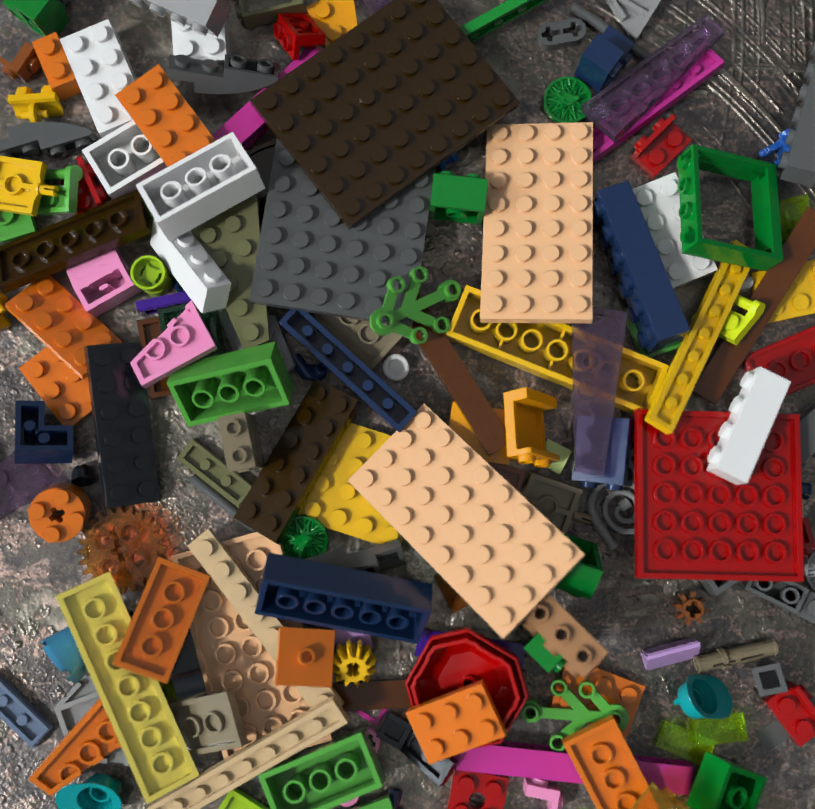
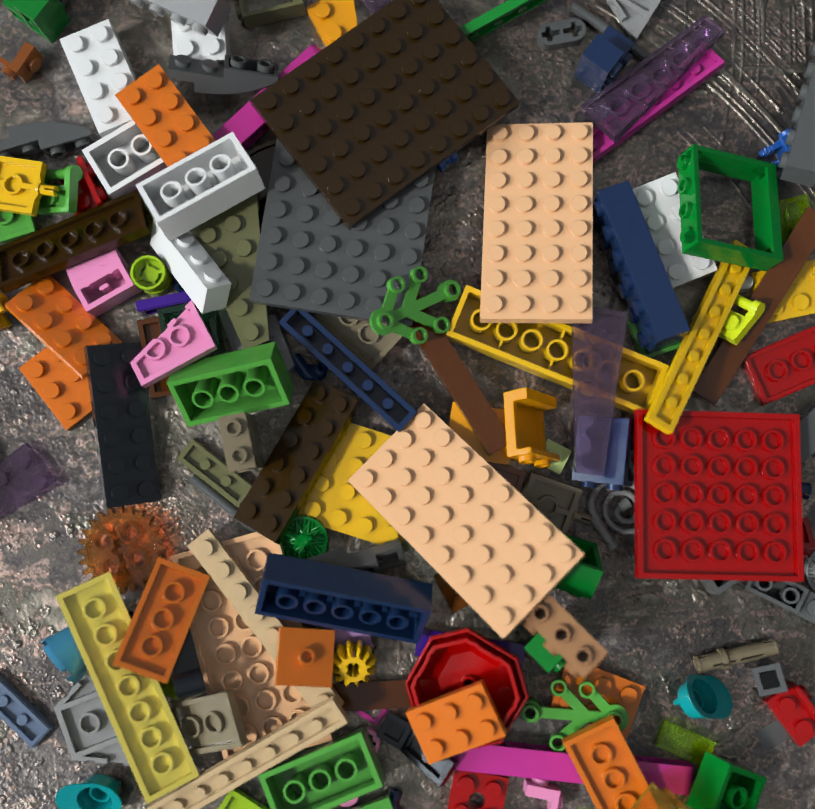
yellow hips [7,85,64,123] -> none
dark blue brick [14,401,73,464] -> none
orange brick [28,483,92,543] -> none
orange wing [28,698,121,796] -> none
orange brick [32,32,82,101] -> none
black hinge [71,464,94,487] -> none
red bracket [274,12,326,60] -> none
white tile [383,354,409,381] -> none
green brick [429,171,488,225] -> none
green wheel [543,76,592,123] -> none
red bracket [631,114,692,179] -> none
lavender slope [641,637,701,670] -> none
dark orange gear [672,590,709,626] -> none
clear neon green tile [688,713,749,746] -> none
white brick [706,367,791,485] -> none

